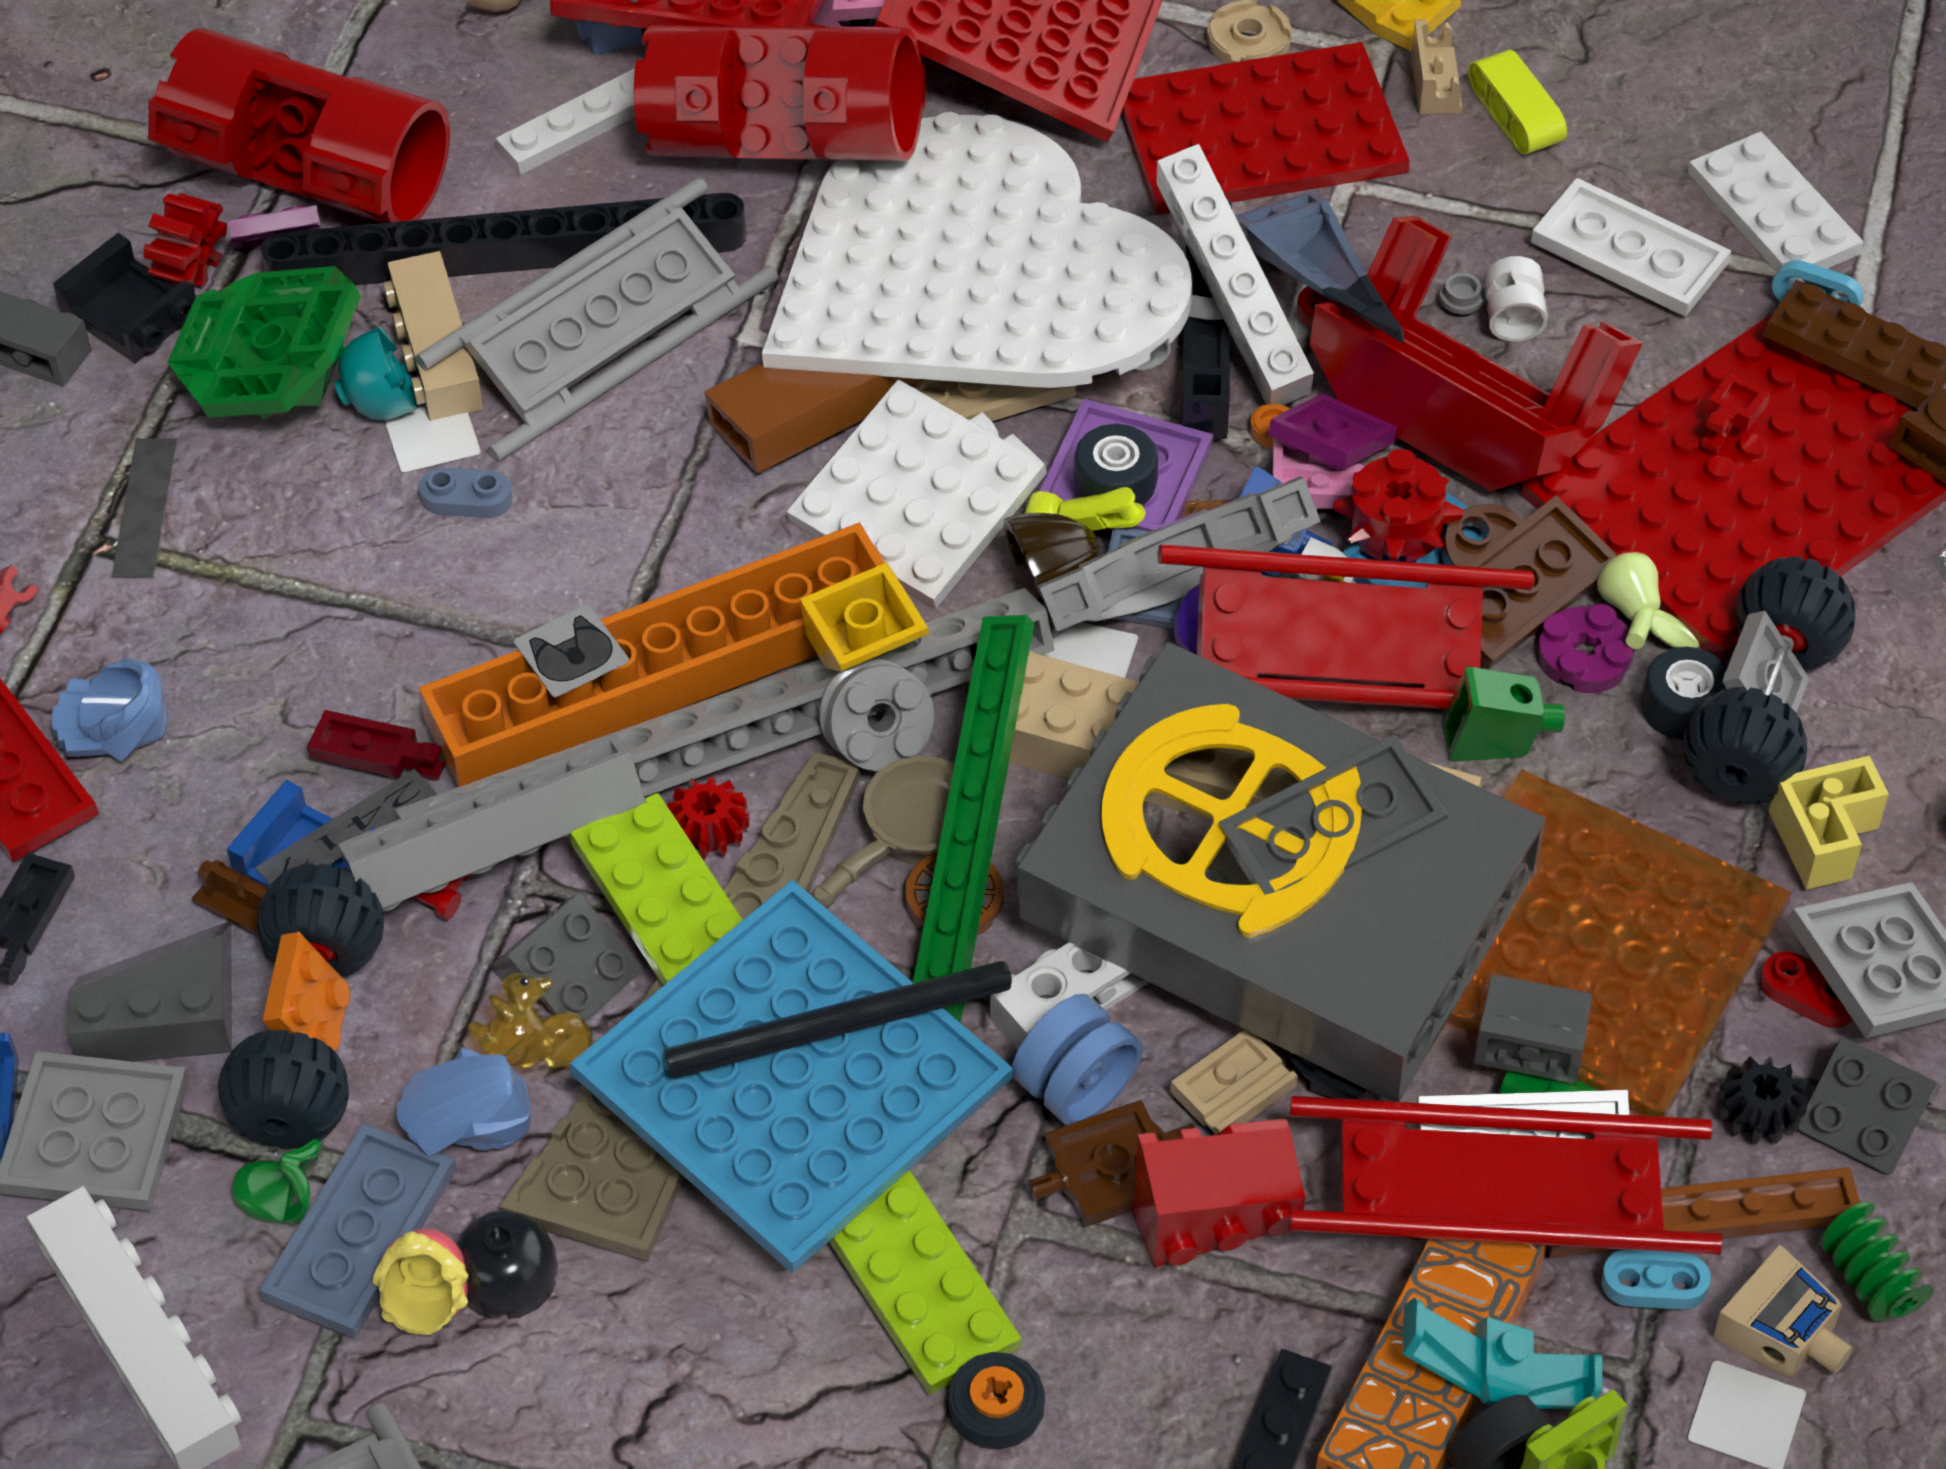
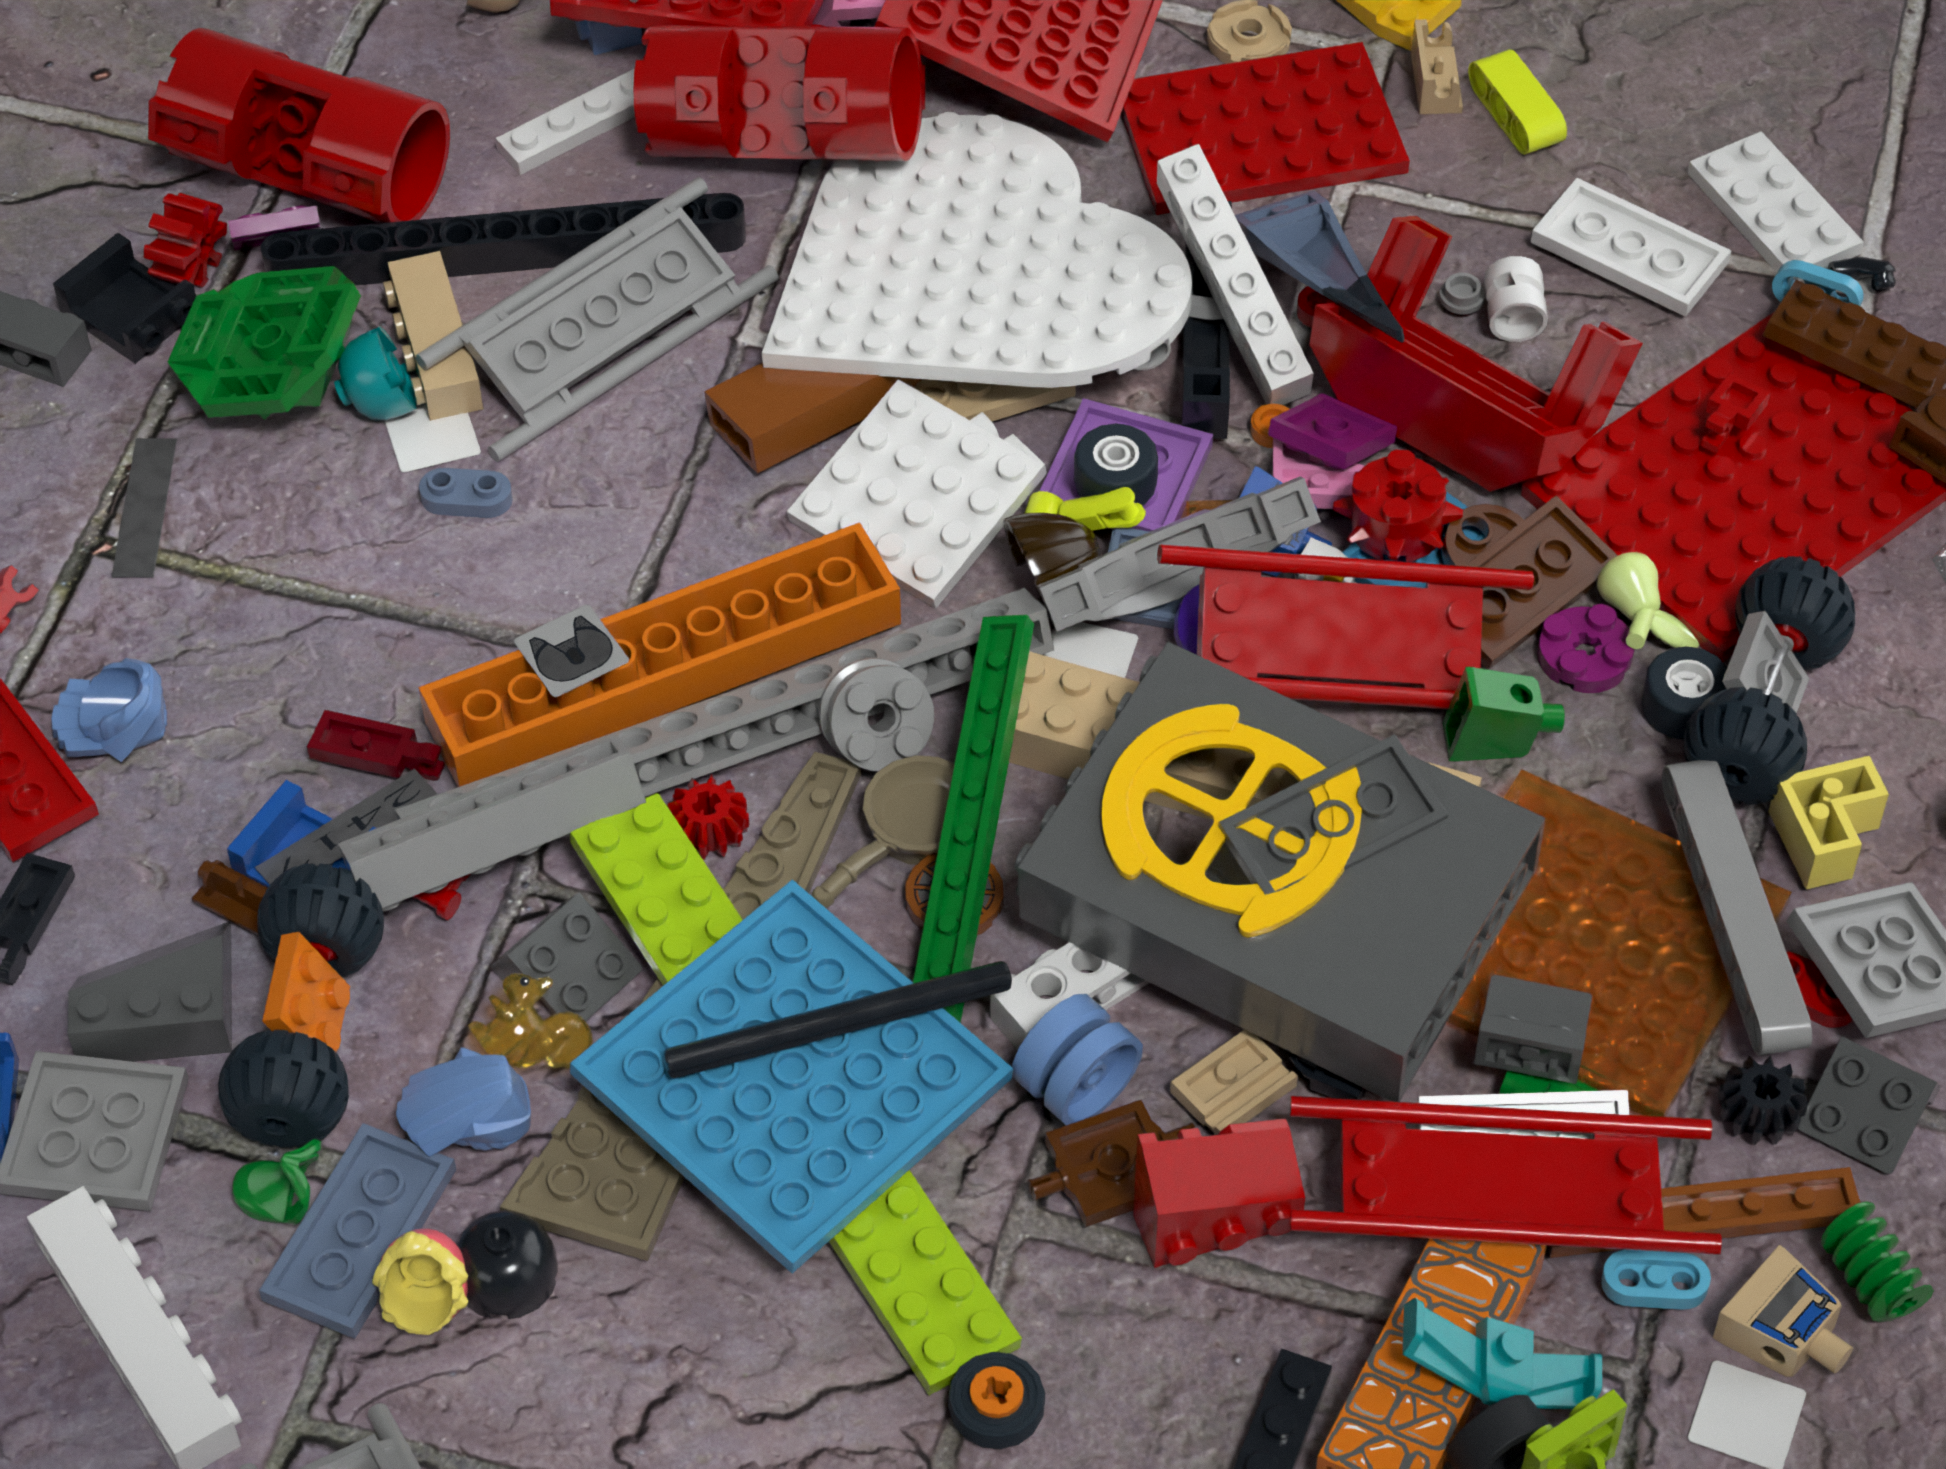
yellow slope [800,562,929,671] -> none
none -> light grey beam [1662,760,1812,1056]
none -> black arm [1828,256,1896,291]

